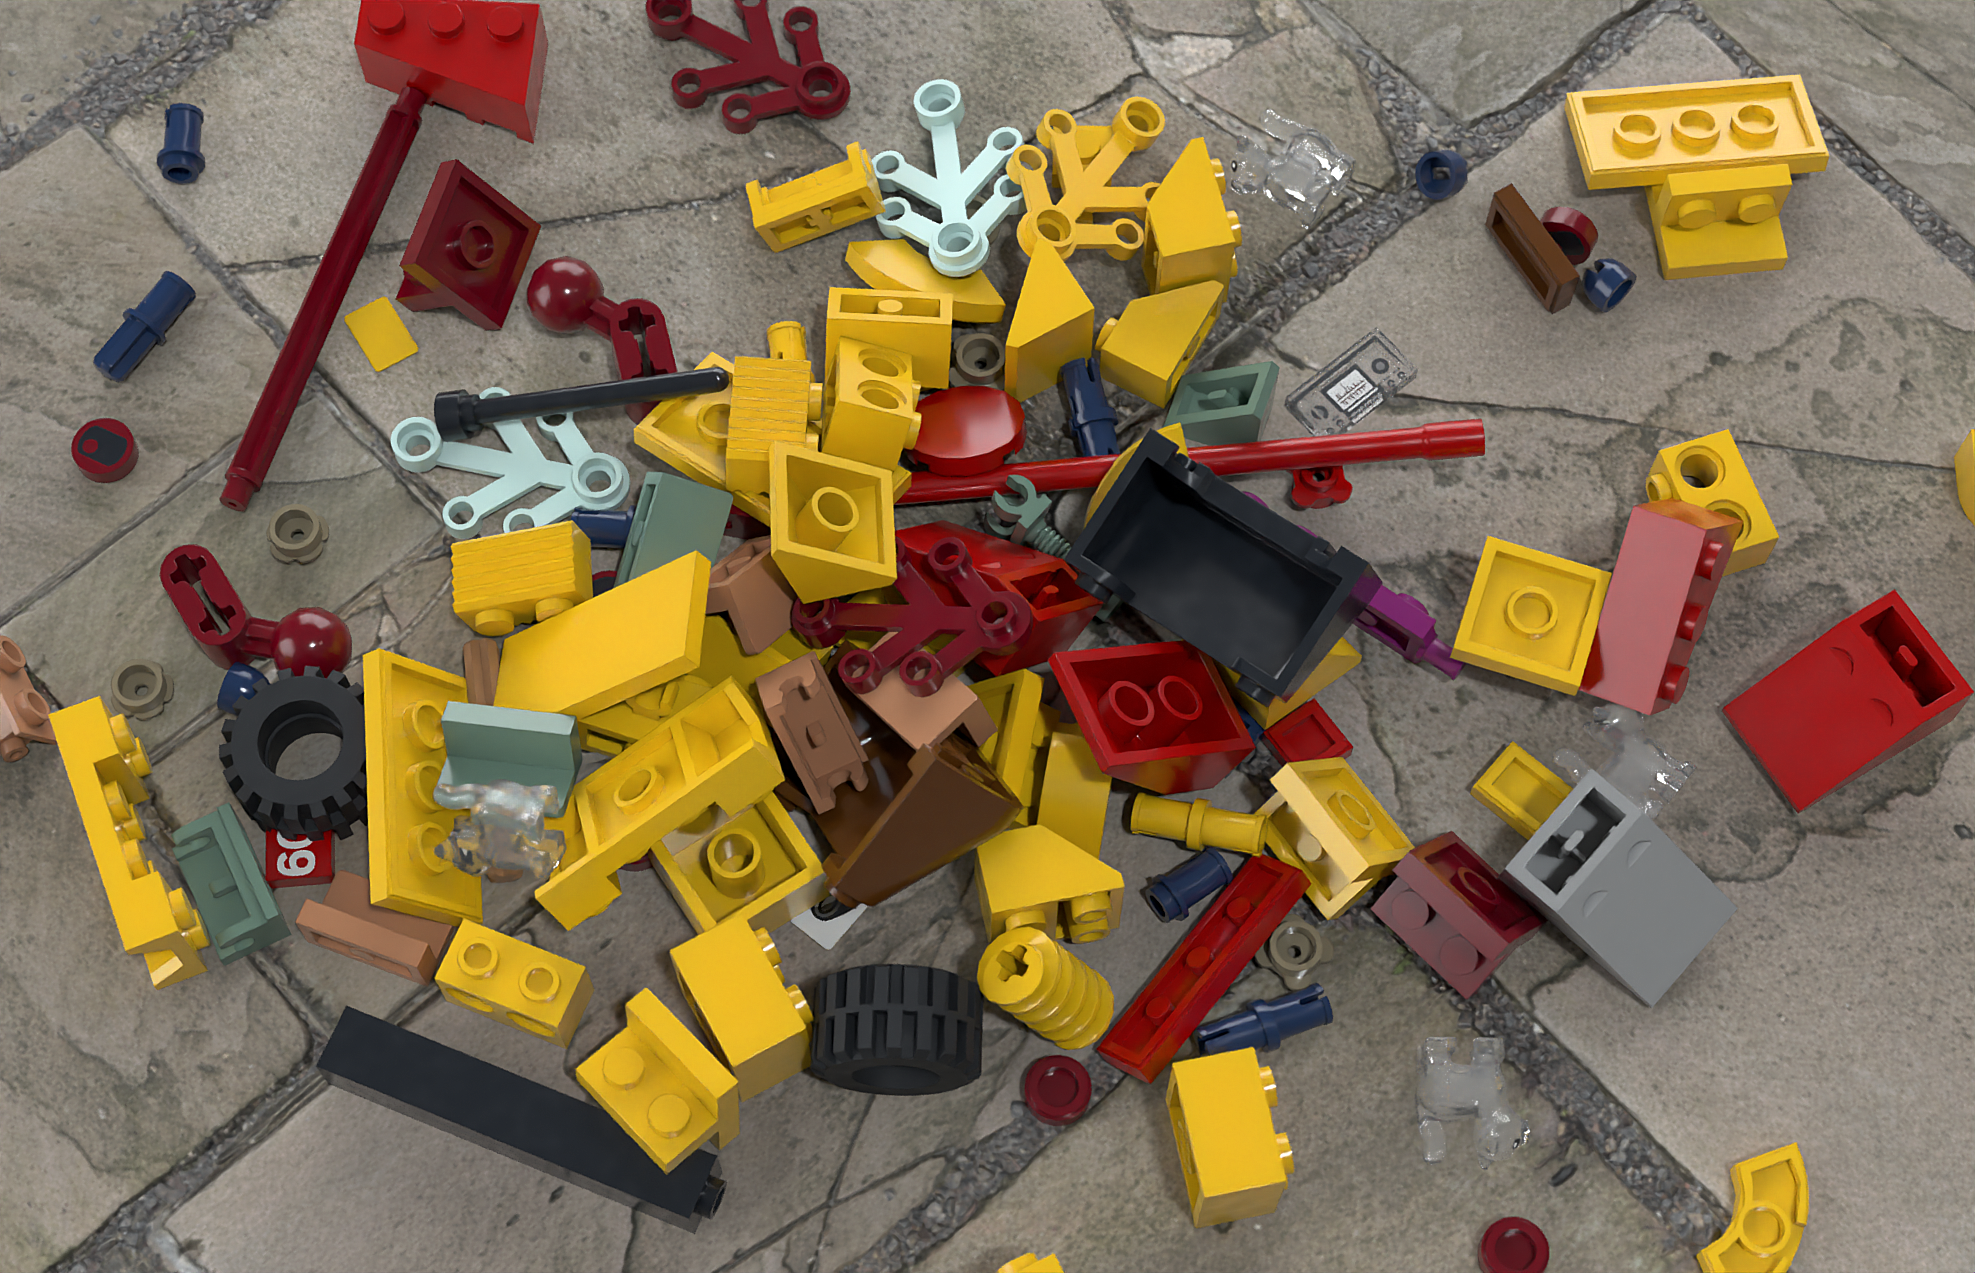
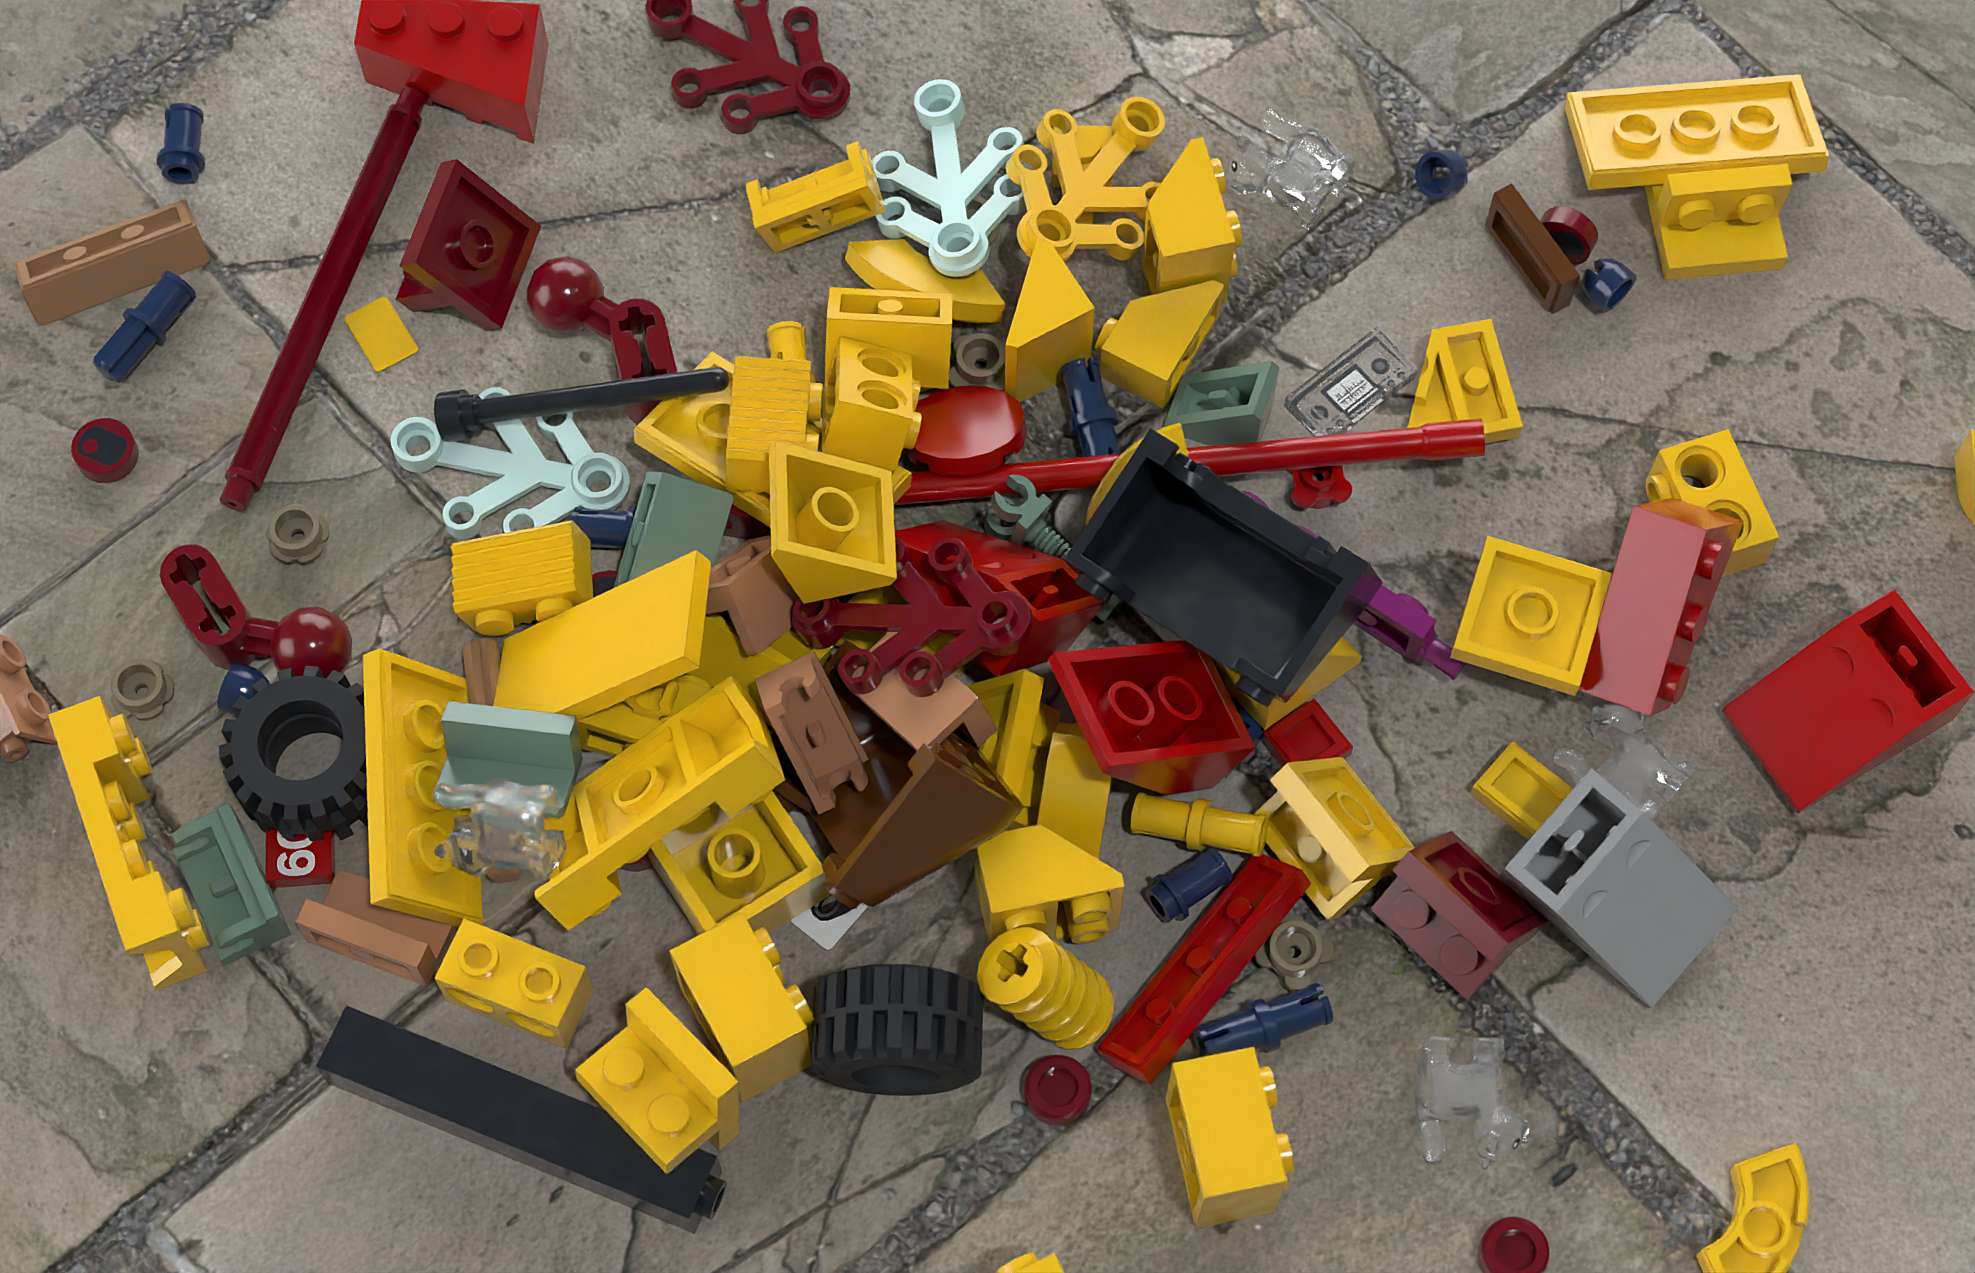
none -> medium nougat slope [14,200,210,325]
none -> yellow wing [1407,319,1523,444]

